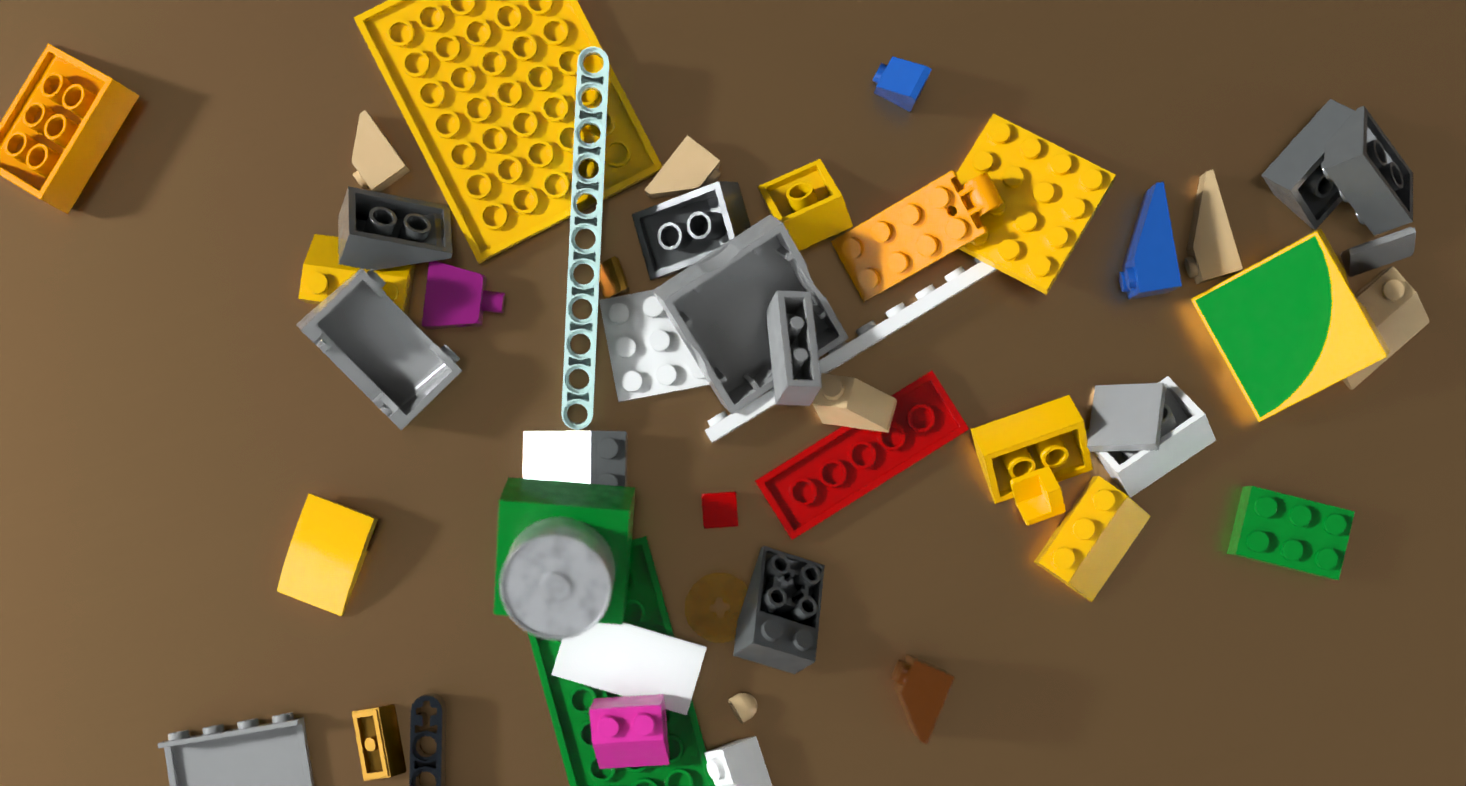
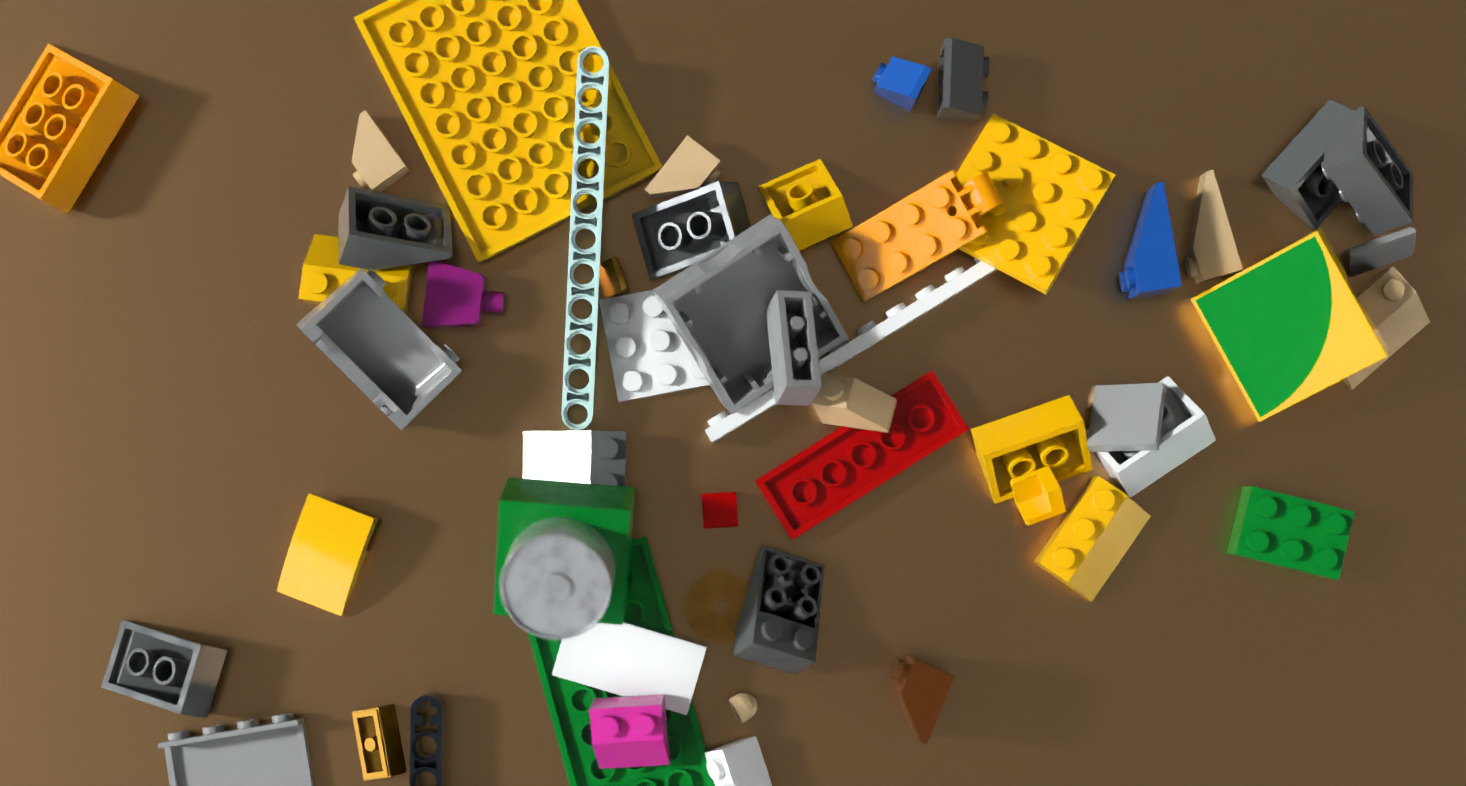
none -> dark grey slope [101,620,227,718]
none -> dark grey slope [937,38,990,121]

